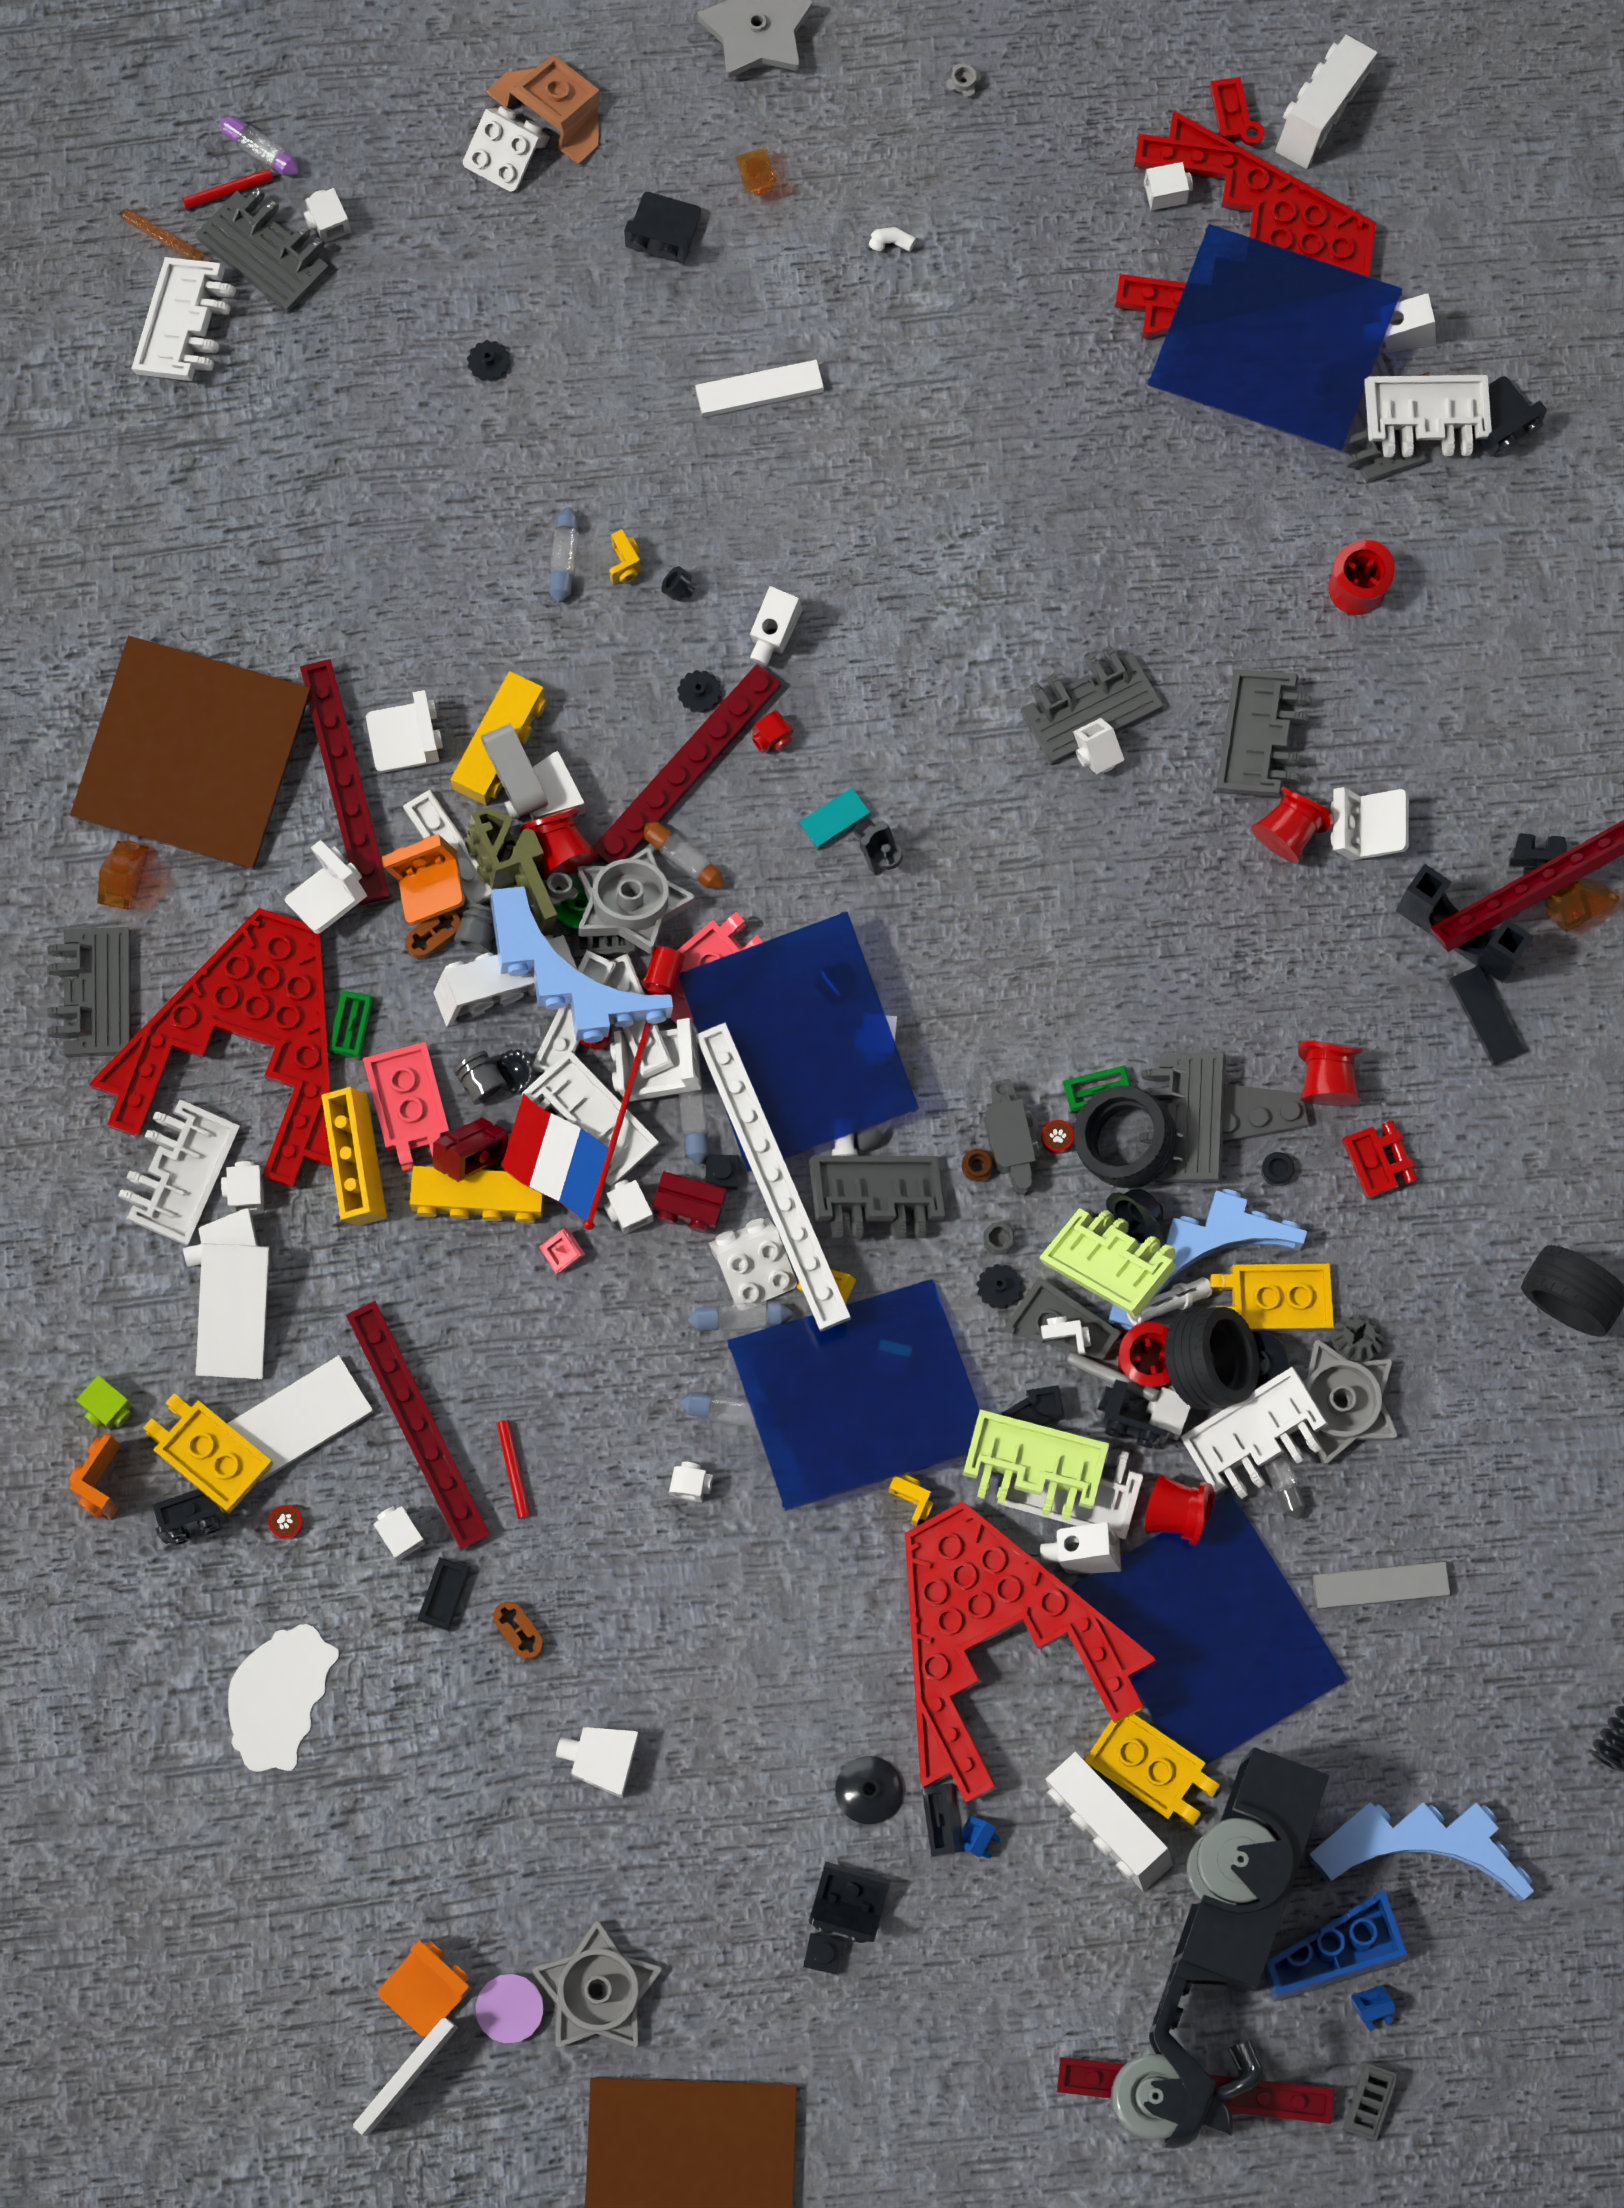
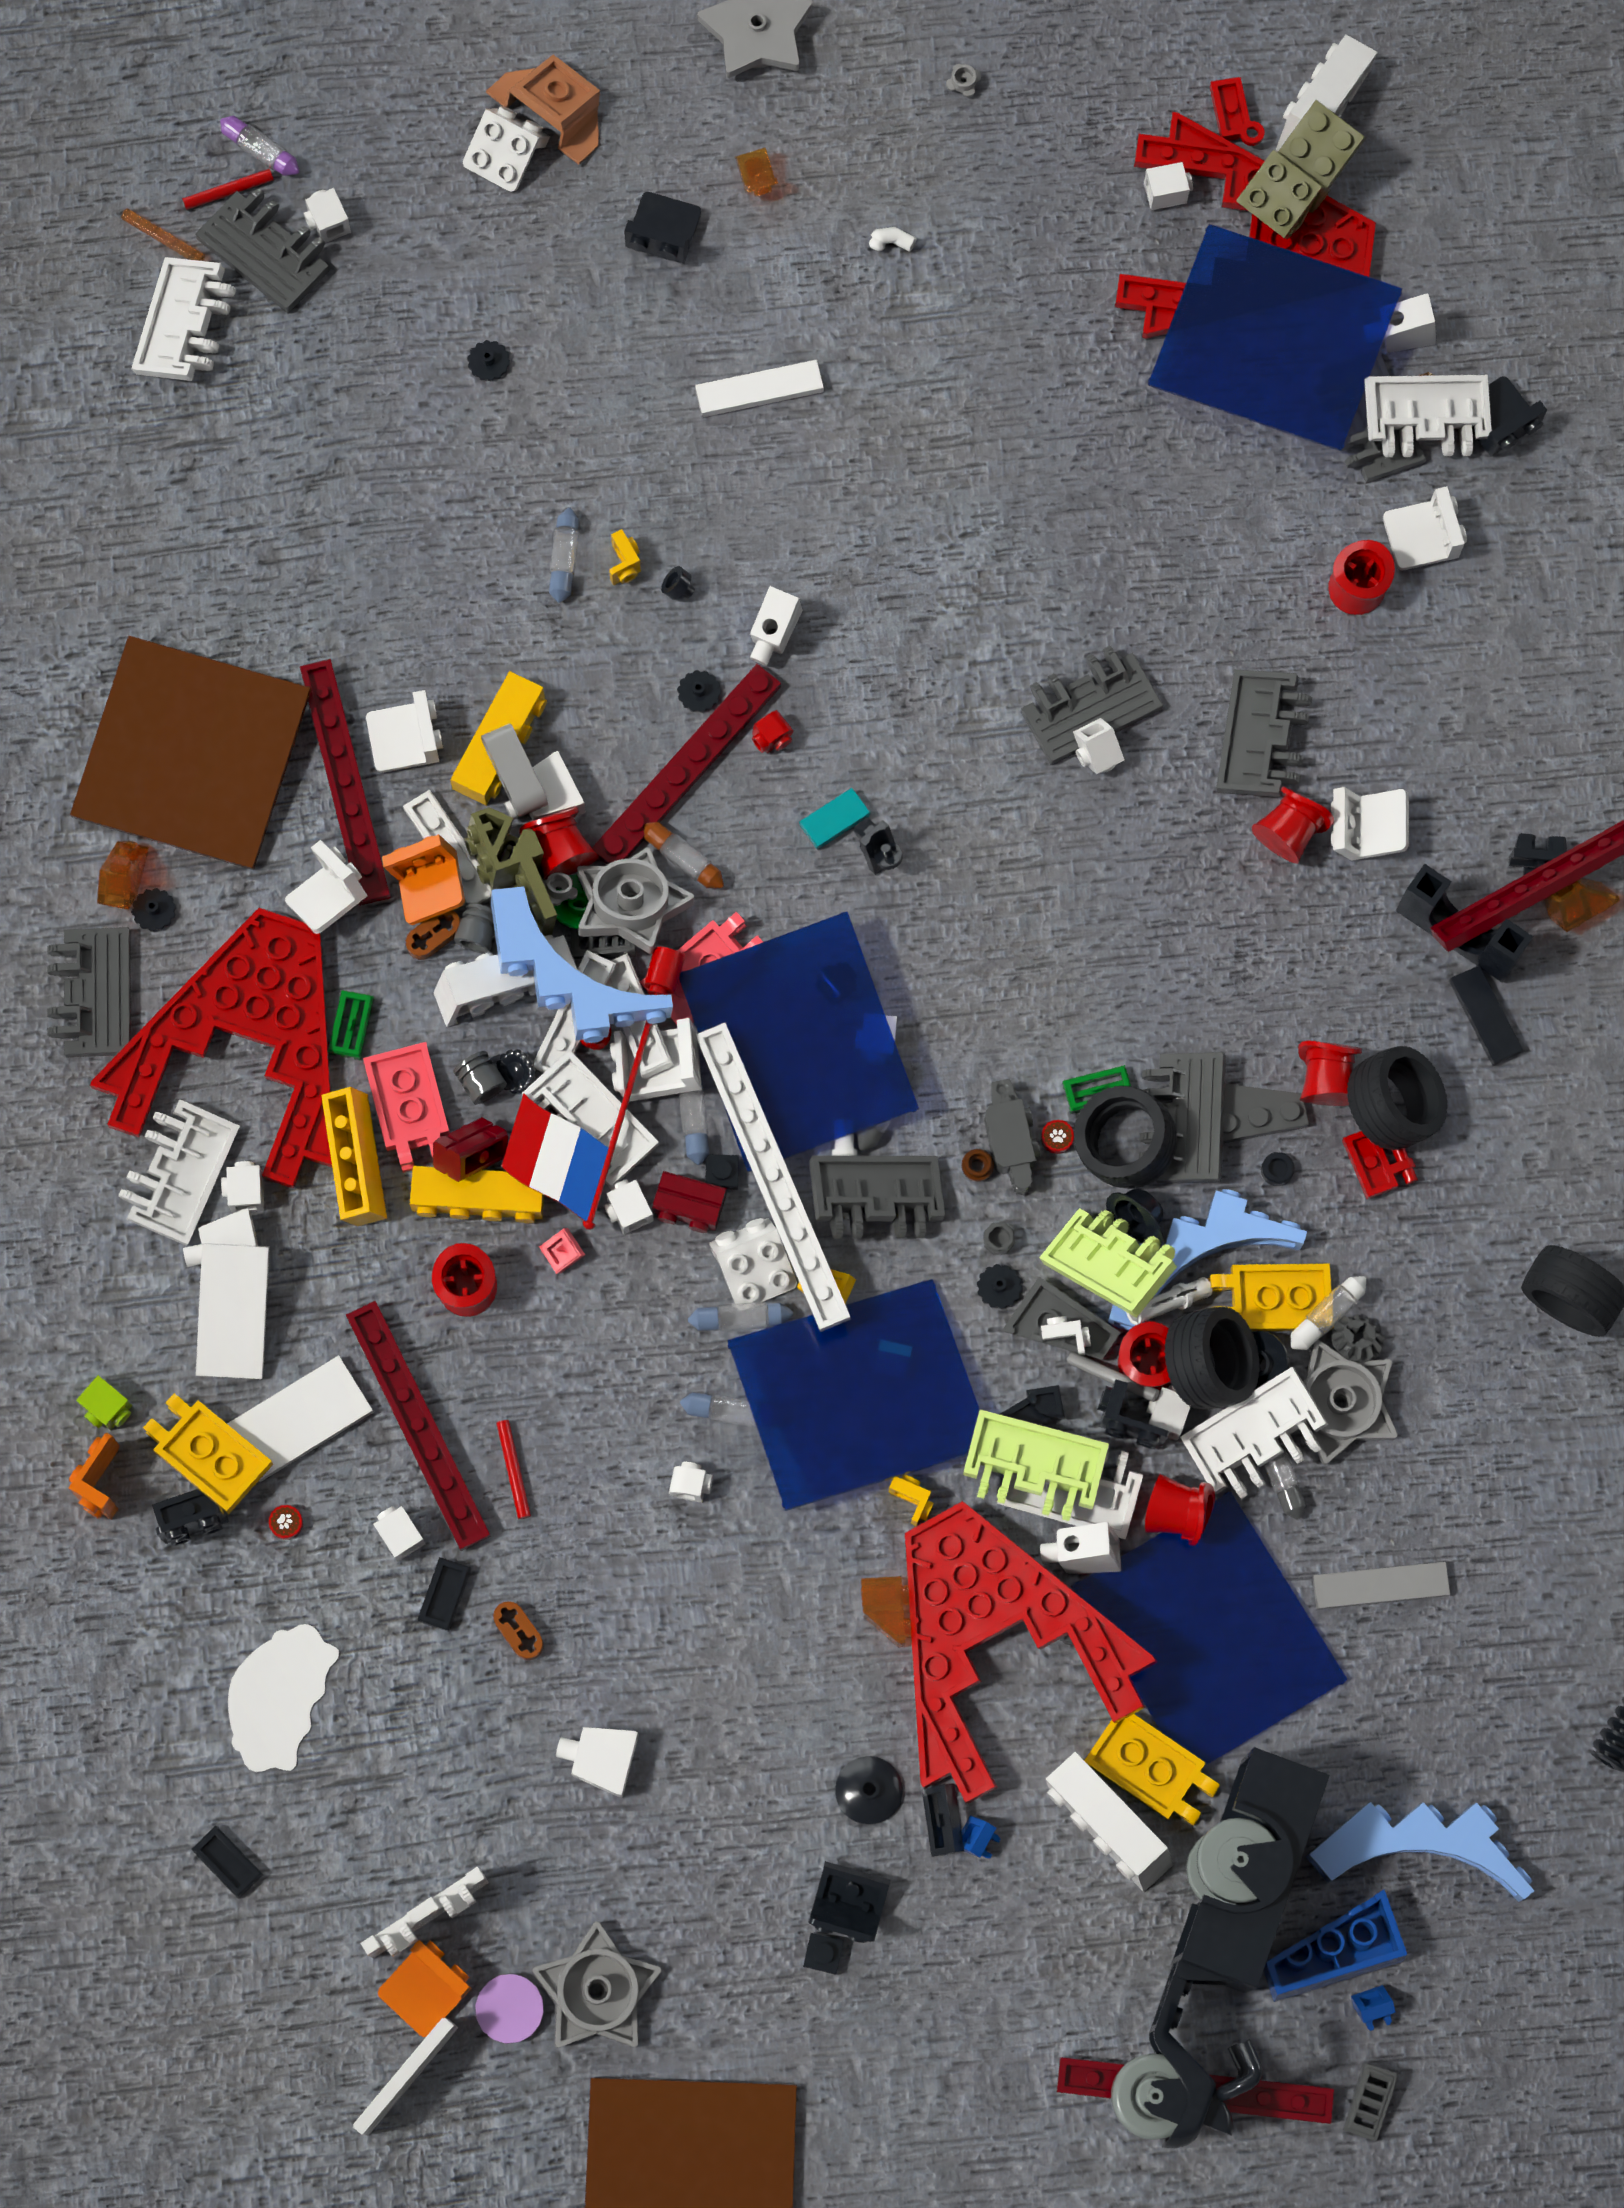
none -> black piece [131,888,176,932]
none -> black tile [191,1825,264,1899]
none -> white hinge [360,1867,489,1958]
none -> red hat [432,1243,497,1317]
none -> clear orange slope [861,1576,911,1648]
none -> olive piece [1236,100,1367,239]
none -> piece [1291,1276,1366,1350]
none -> black tyre [1347,1046,1448,1150]
none -> white bracket [1383,486,1467,570]

